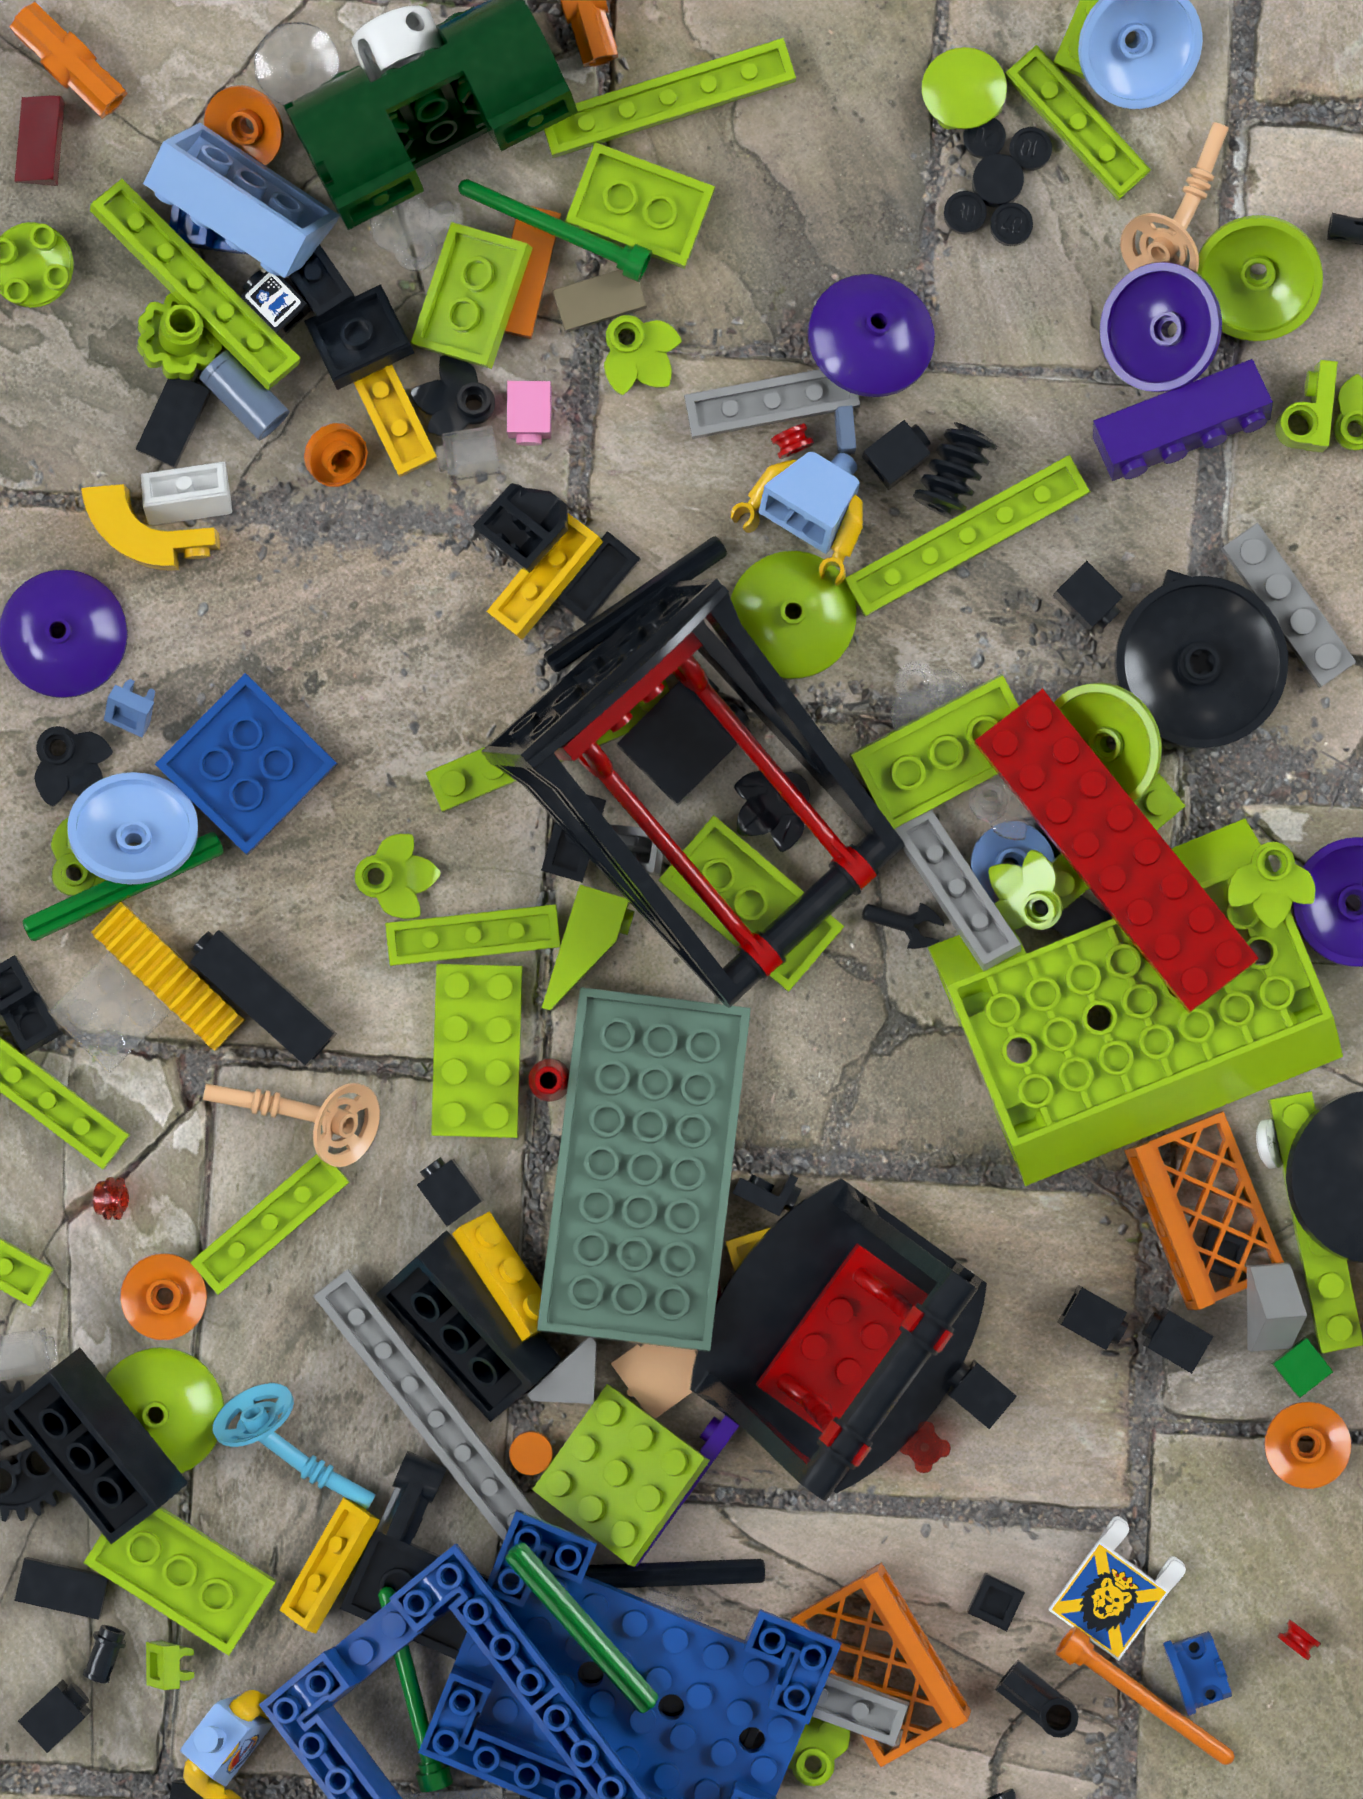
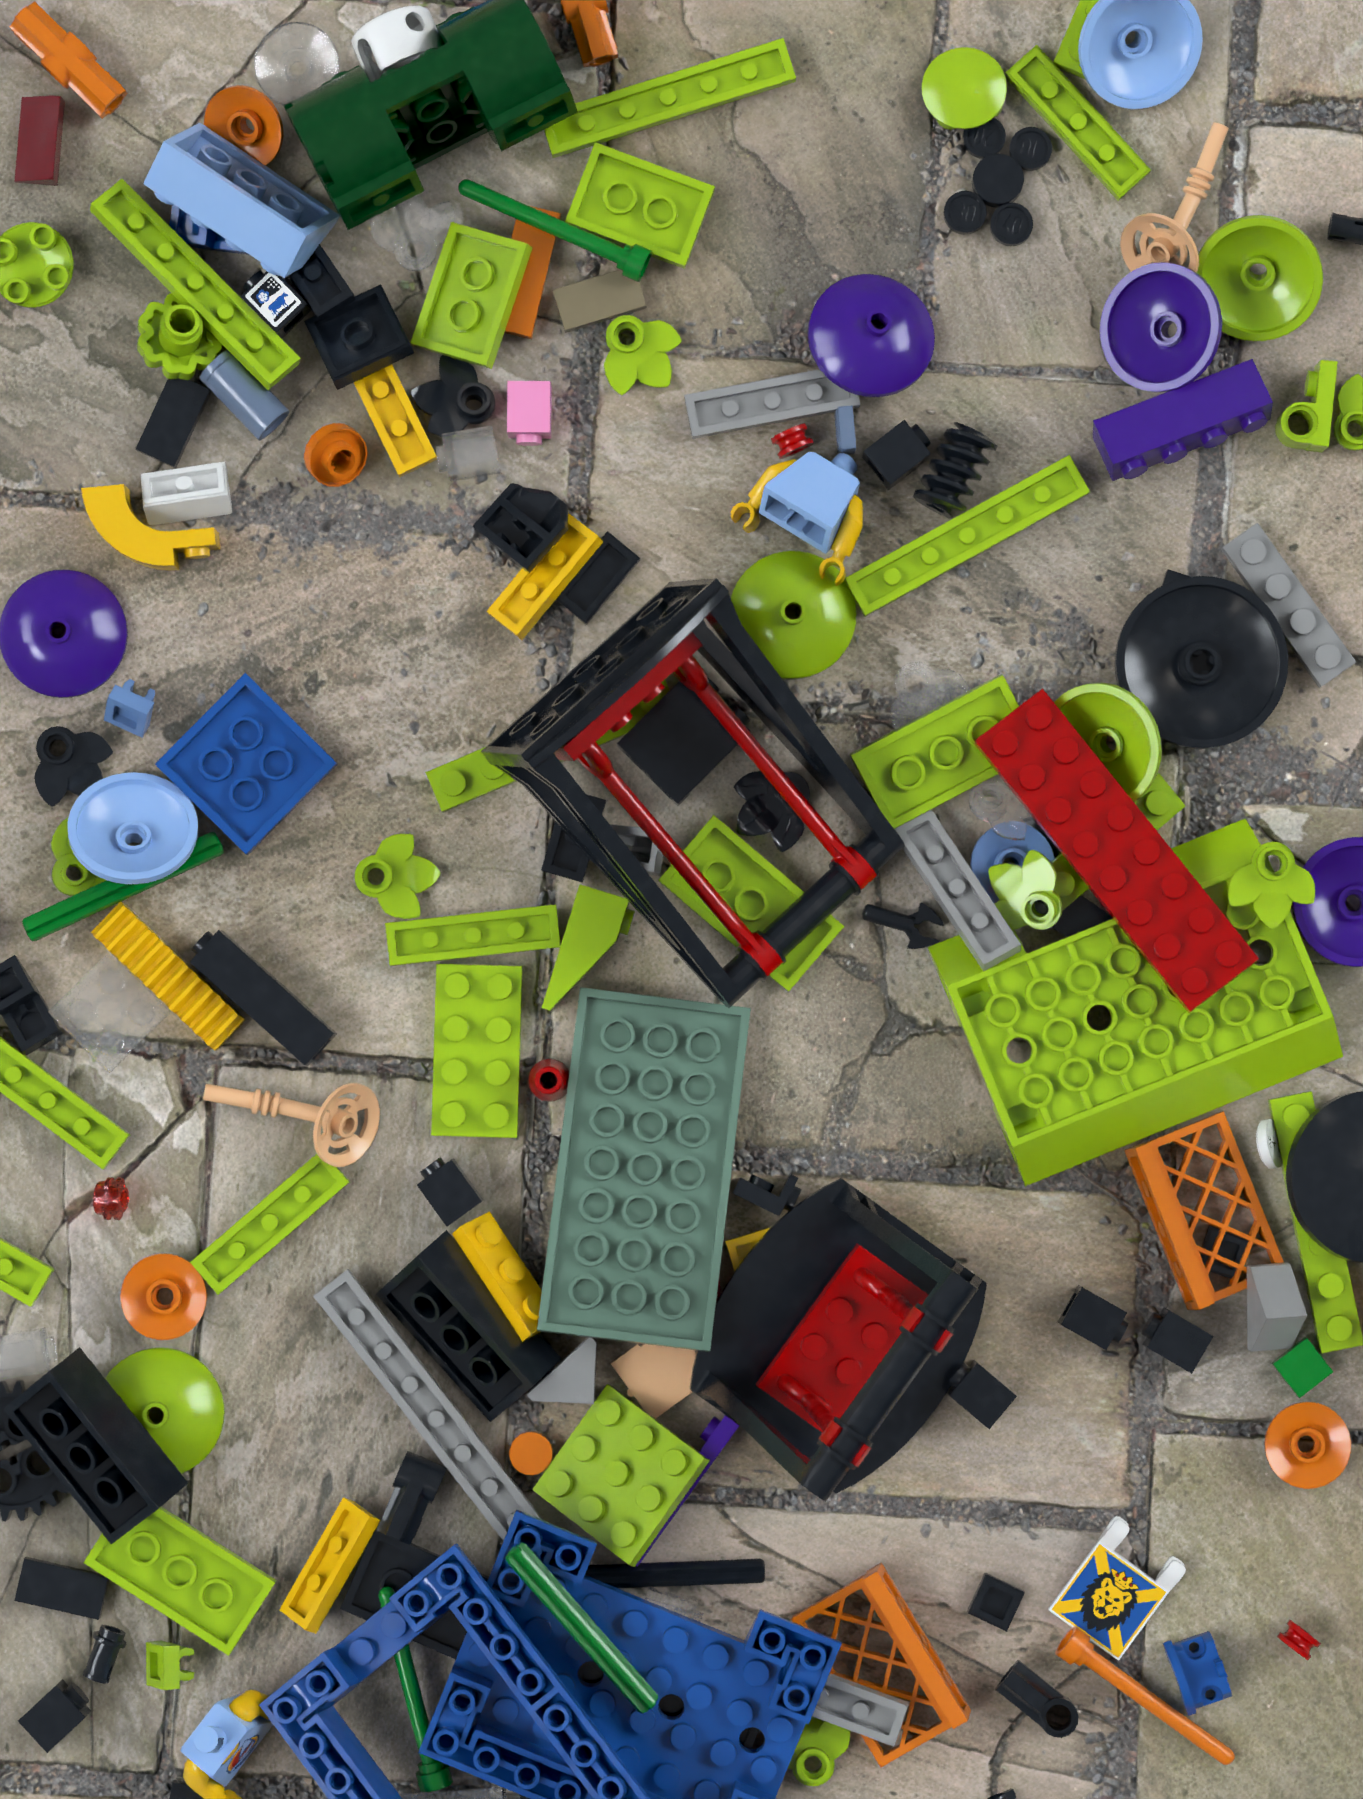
medium azure dish [213,1383,376,1510] -> none
black axle [544,536,727,672] -> none
clear red plate [900,1421,951,1473] -> none
black brick [1053,561,1123,631] -> none

